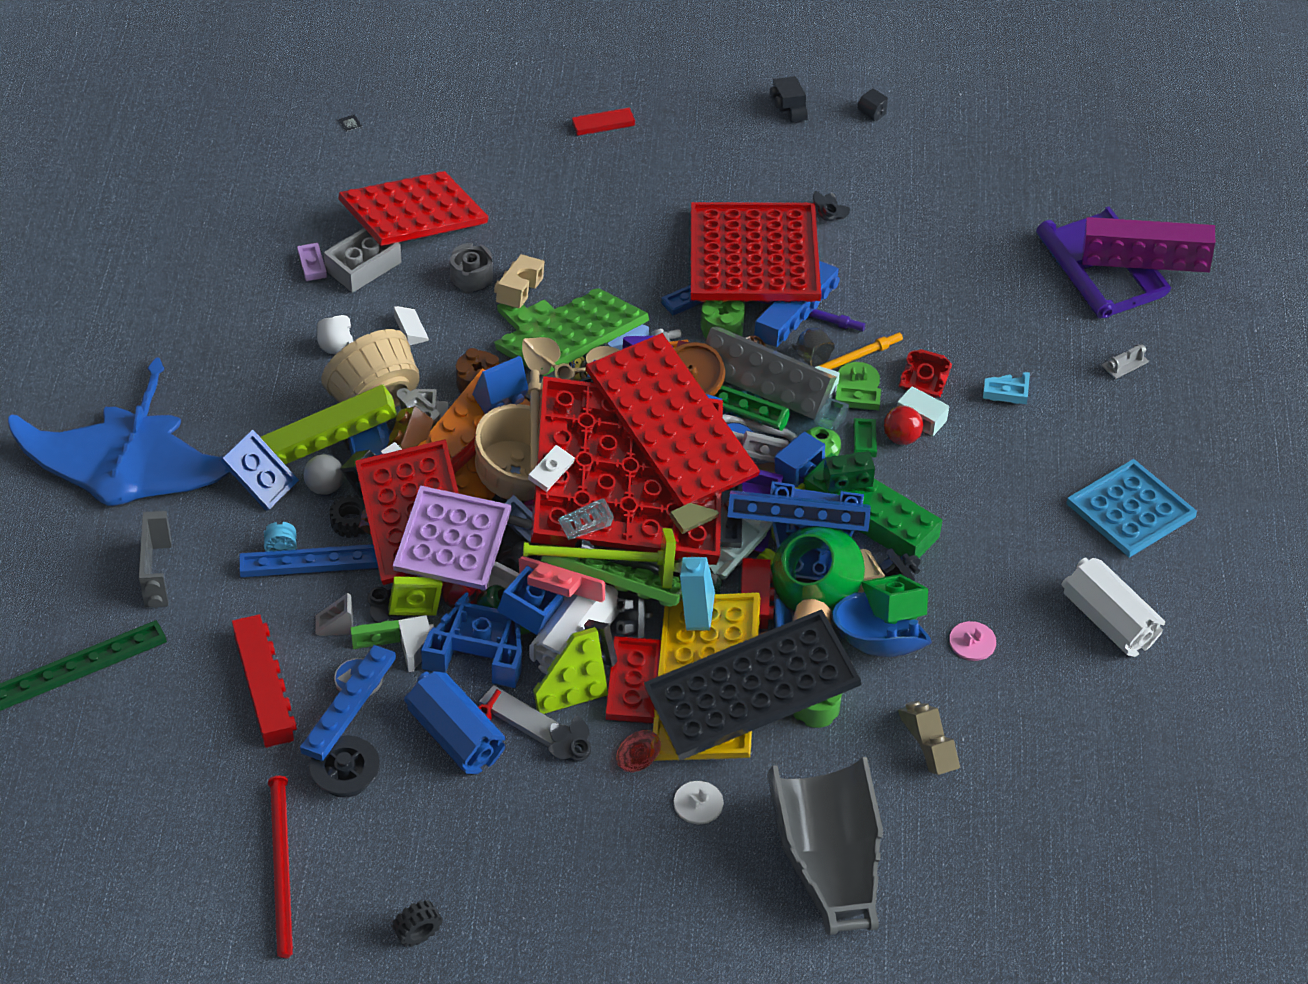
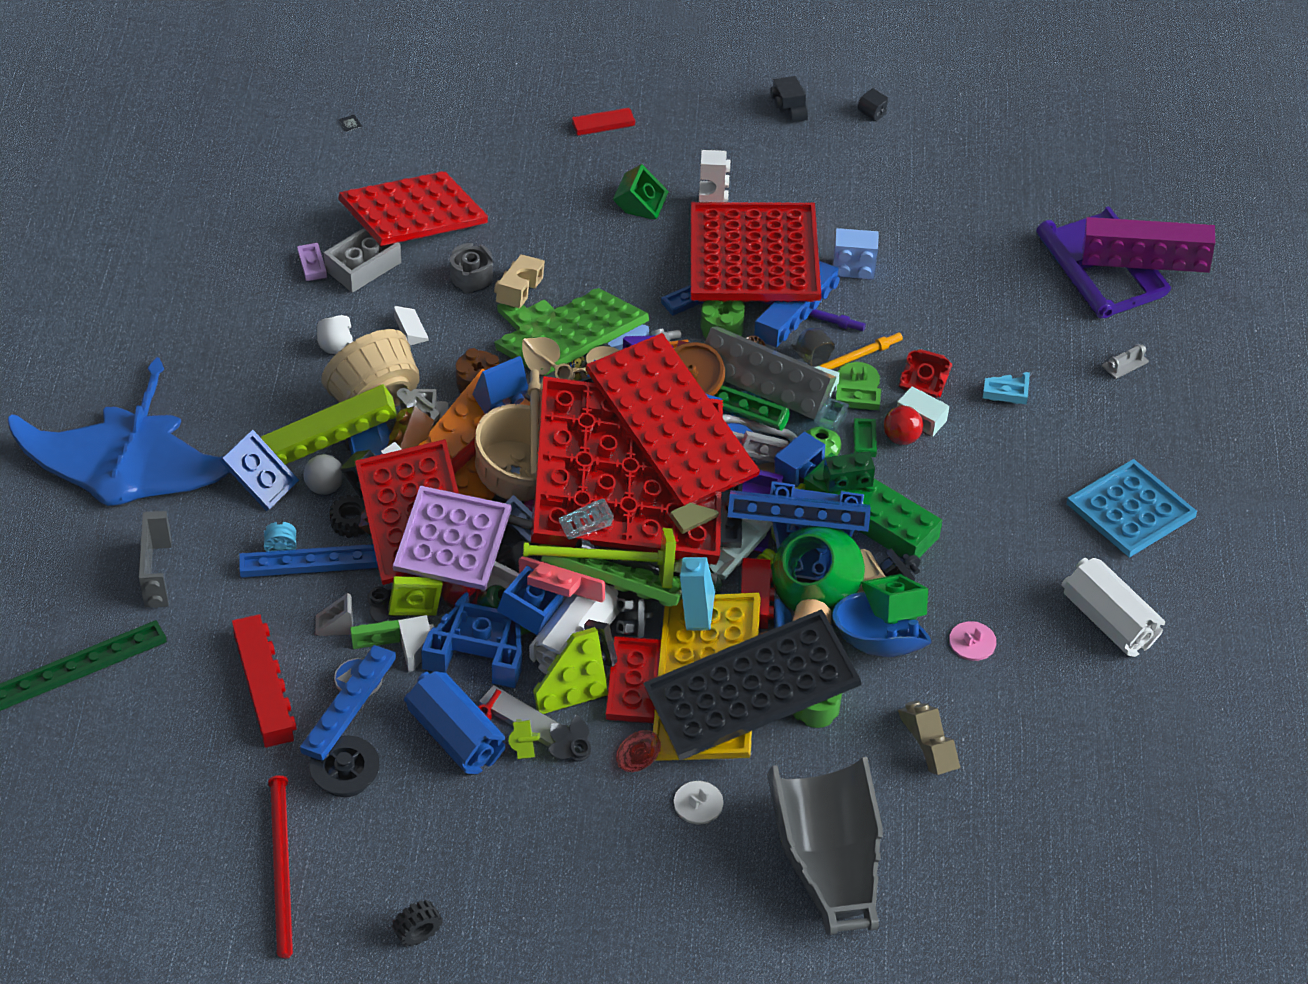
white plate [528,445,575,492] -> none
black plate [813,191,850,221] -> none
none -> lime piece [509,719,540,759]
none -> green slope [613,164,669,220]
none -> white arch [699,150,730,202]
none -> light blue brick [833,228,879,279]

